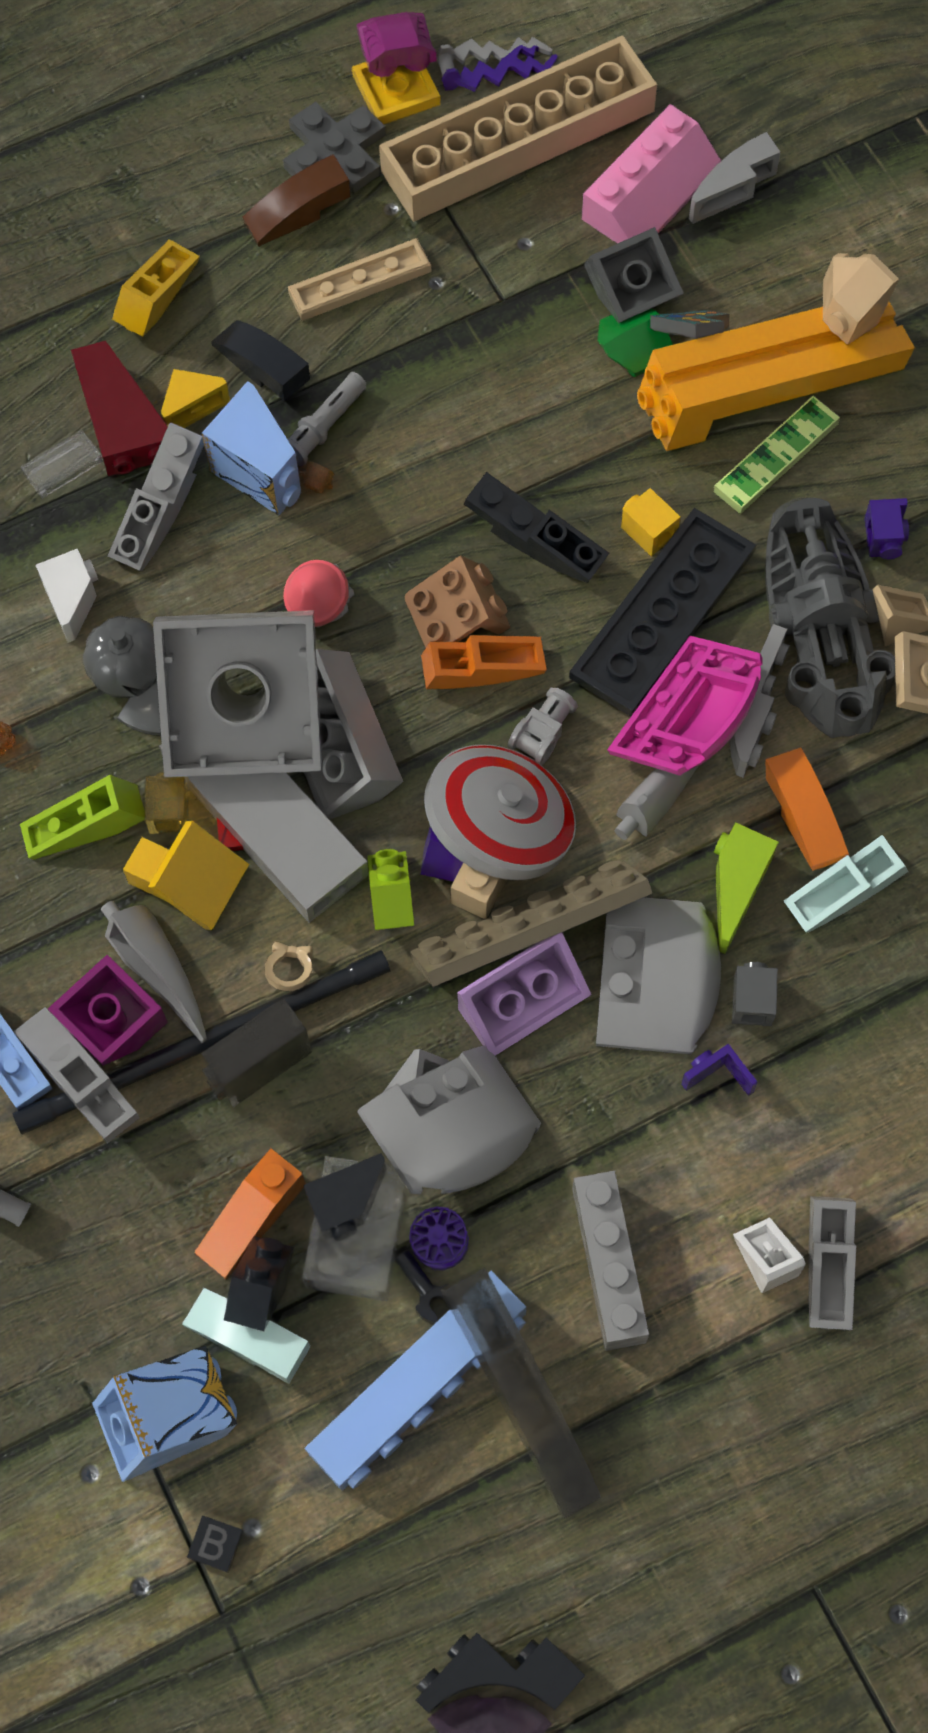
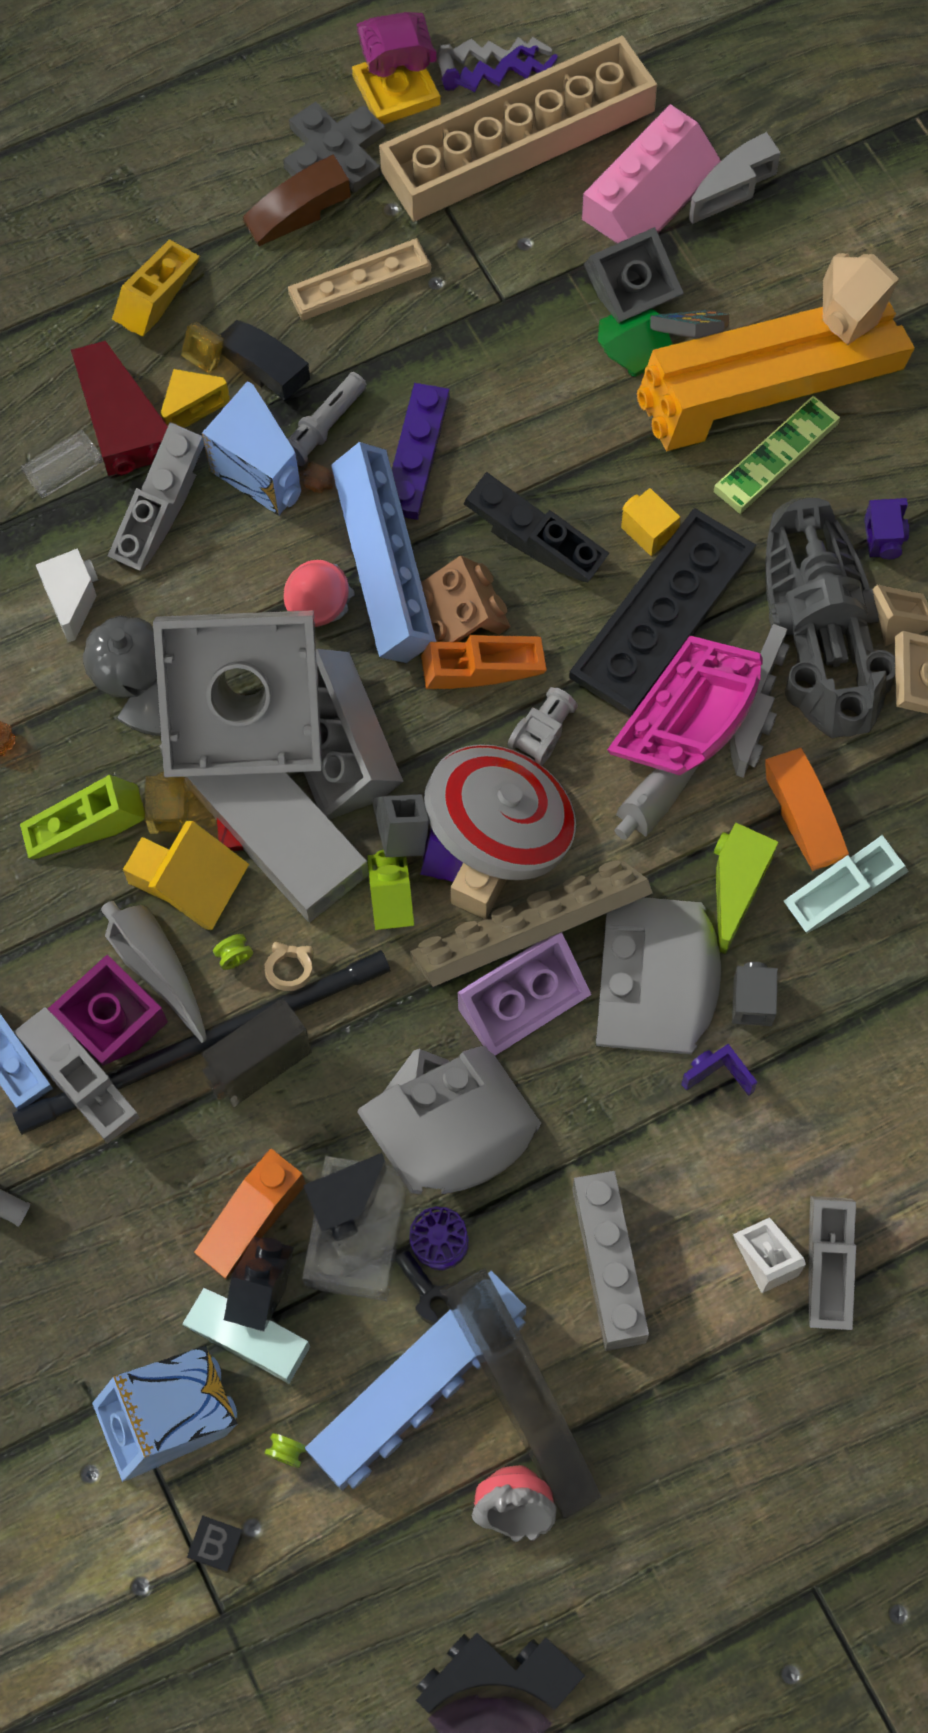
none -> clear yellow plate [181,321,224,373]
none -> lime bush [213,934,253,970]
none -> lime bush [264,1433,306,1468]
none -> light blue brick [331,442,436,663]
none -> dark grey slope [372,794,429,857]
none -> dark purple plate [392,383,450,520]
none -> light grey hair [472,1465,556,1542]

